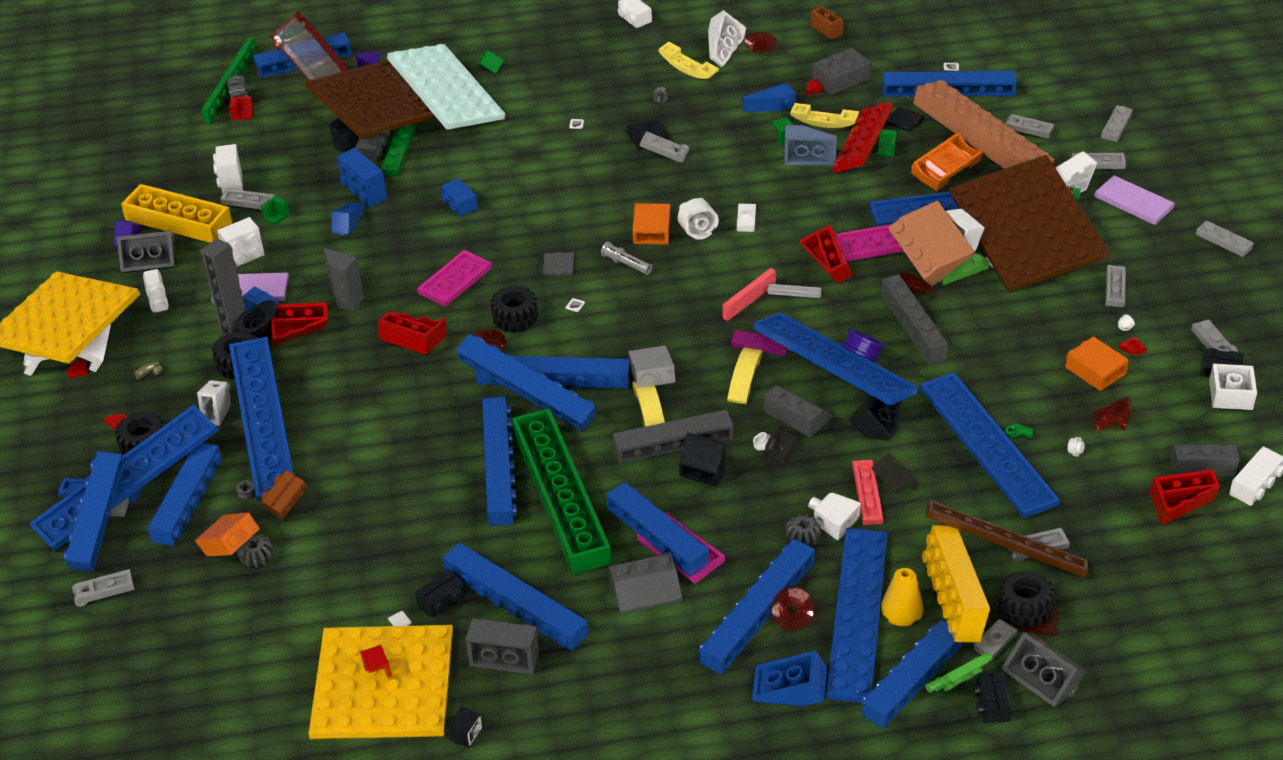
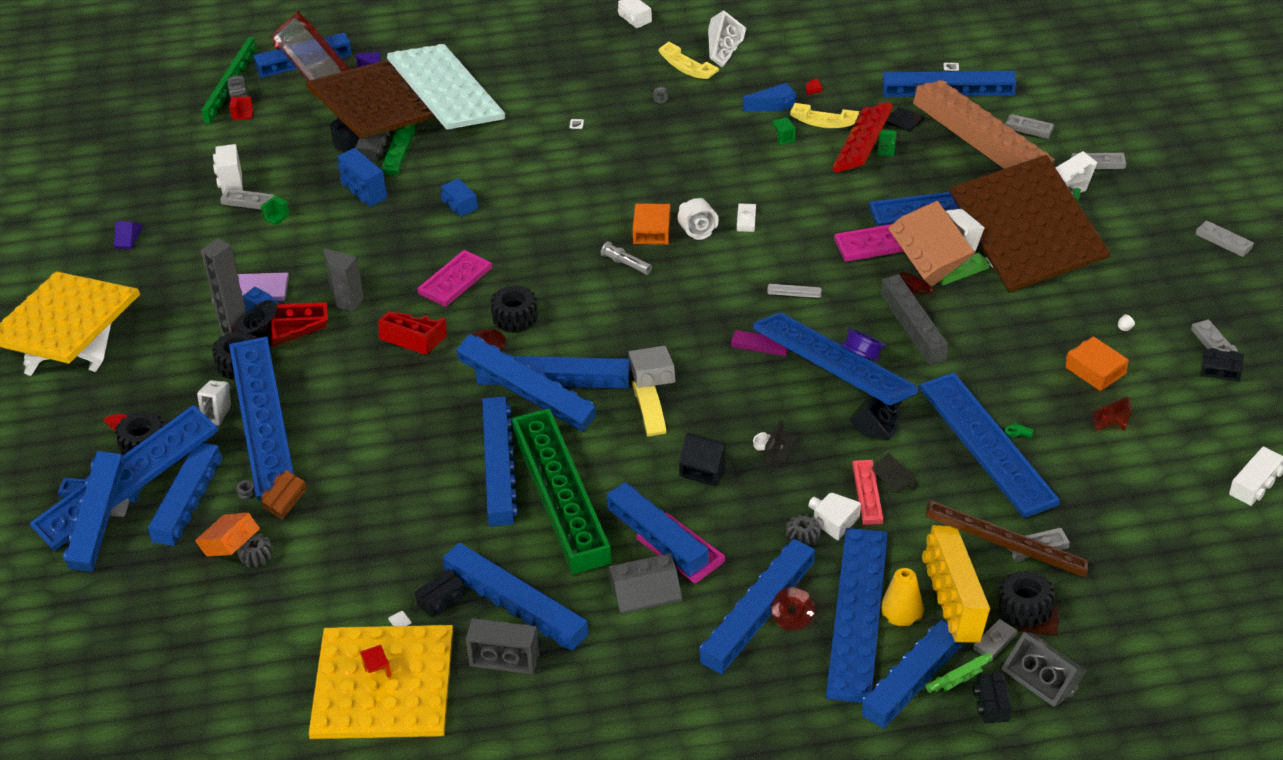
red tile [67,359,88,378] -> none
light grey plate [72,569,134,607] -> none
dark grey slope [117,231,176,272] -> none
yellow brick [121,184,232,243] -> none
olive arm [133,361,163,380] -> none
white brick [143,269,168,313] -> none
white brick [217,217,264,267] -> none
blue slope [332,203,365,236] -> none
black brick [447,706,483,747] -> none
green panel [476,50,504,73] -> none
dark grey piece [543,252,574,277] -> none
white sticker [565,298,585,312] -> none
dark grey brick [612,410,733,464] -> none
black plate [626,118,669,150] -> none
light grey plate [640,131,689,162] -> none
coral tile [723,268,776,321] -> none
light yellow slope [727,347,763,404] -> none
clear red dish [745,32,776,52] -> none
blue slope [752,650,827,706] -> none
dark grey slope [764,385,834,438] -> none
sand blue slope [785,125,837,166] -> none
red wedge [799,225,853,284] -> none
dark orange brick [811,6,844,40] -> none
dark grey brick [812,48,871,95] -> none
orange piece [911,132,984,191] -> none
white plate [1068,437,1085,457] -> none
lavender tile [1094,176,1175,225] -> none
light grey plate [1101,105,1133,142] -> none
light grey tile [1105,265,1126,307] -> none
red tile [1119,337,1147,355] -> none
red wedge [1149,469,1220,525] -> none
dark grey slope [1167,444,1240,476] -> none
white brick [1209,364,1257,410] -> none

